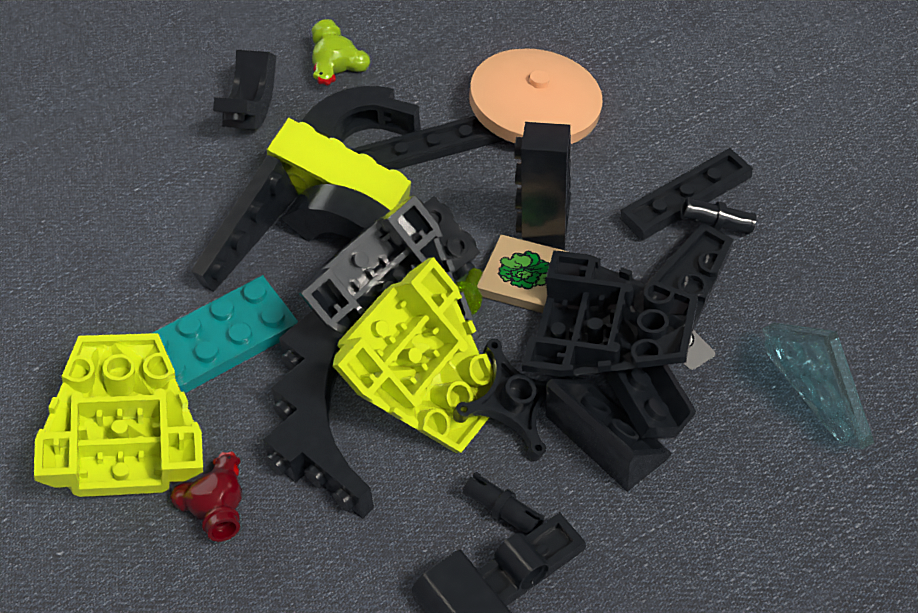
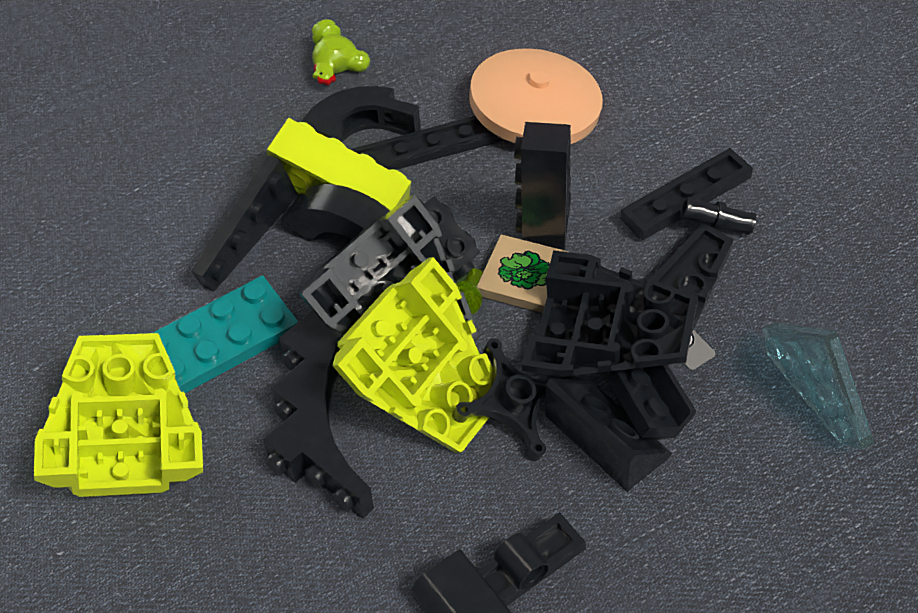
dark red animal [170,451,242,542] -> none
black arch [213,50,276,129] -> none
black pin [463,472,545,535] -> none

